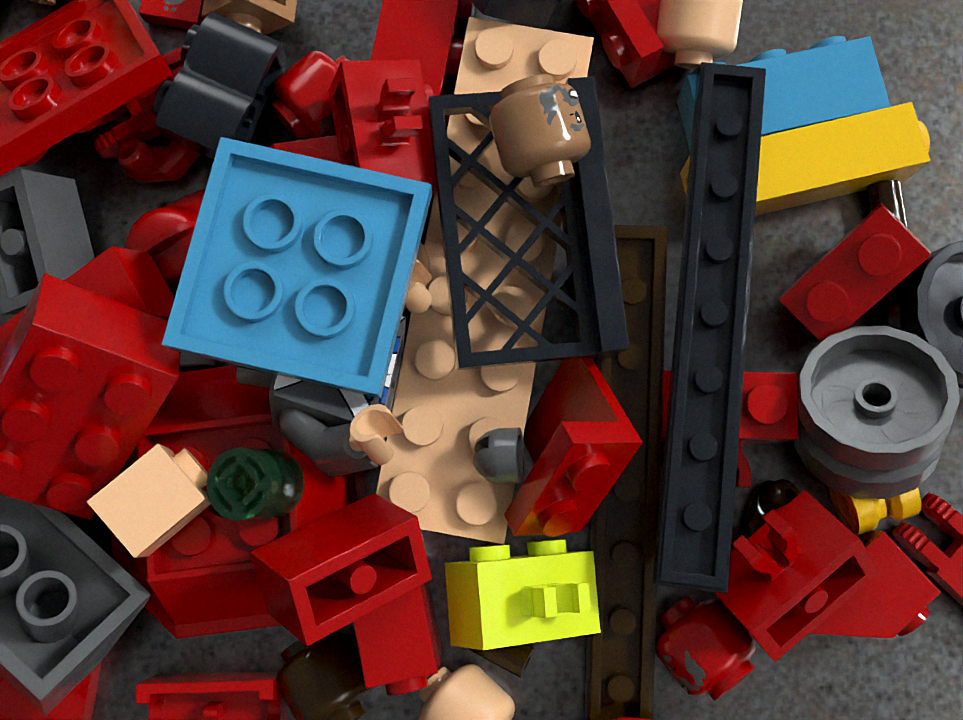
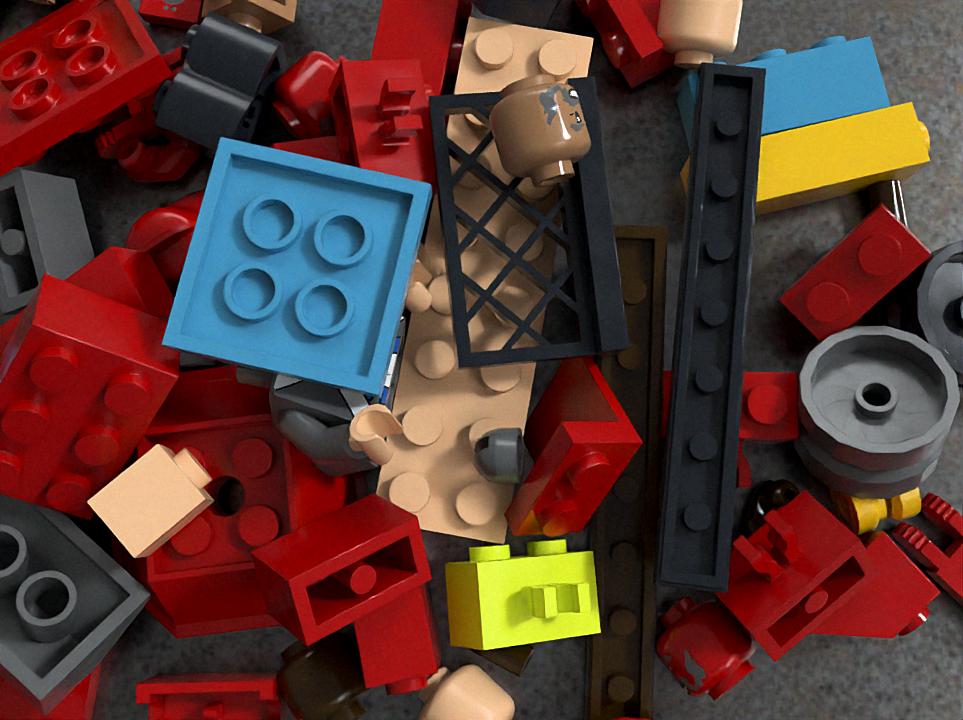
clear green wheel [206,447,305,521] -> none

